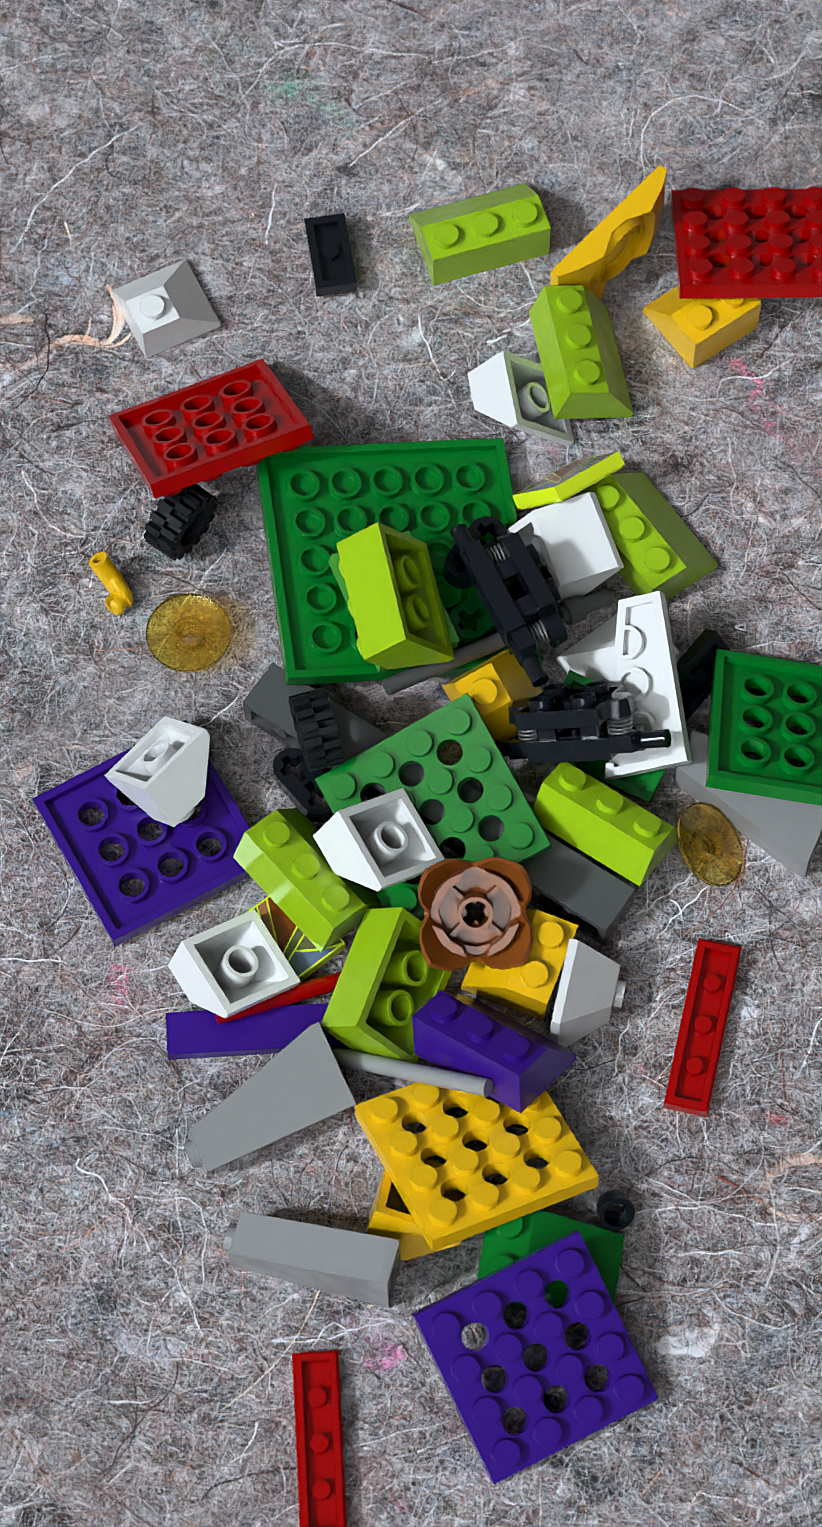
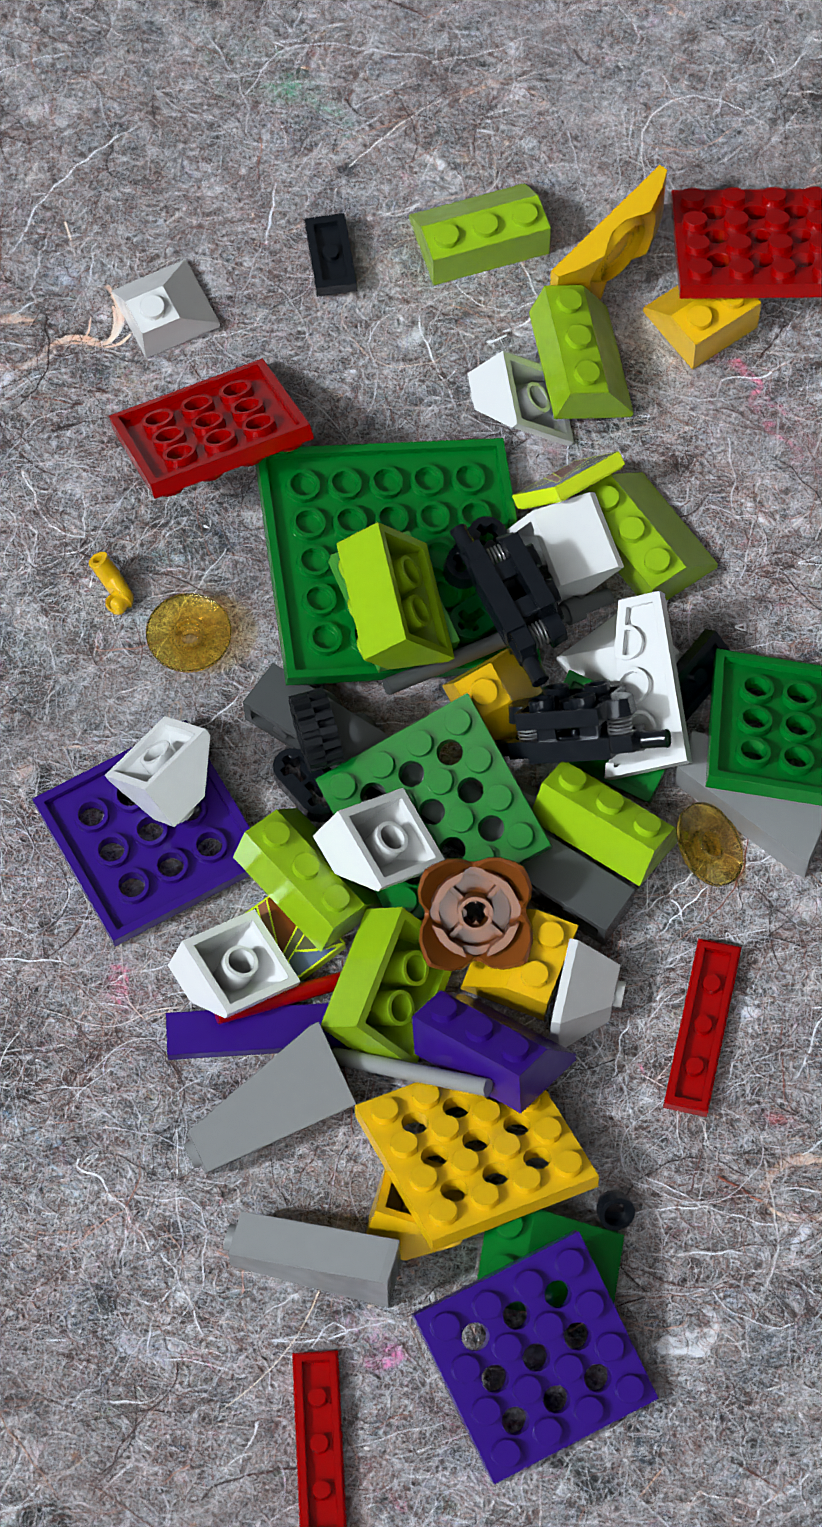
black tyre [144,484,217,561] -> none

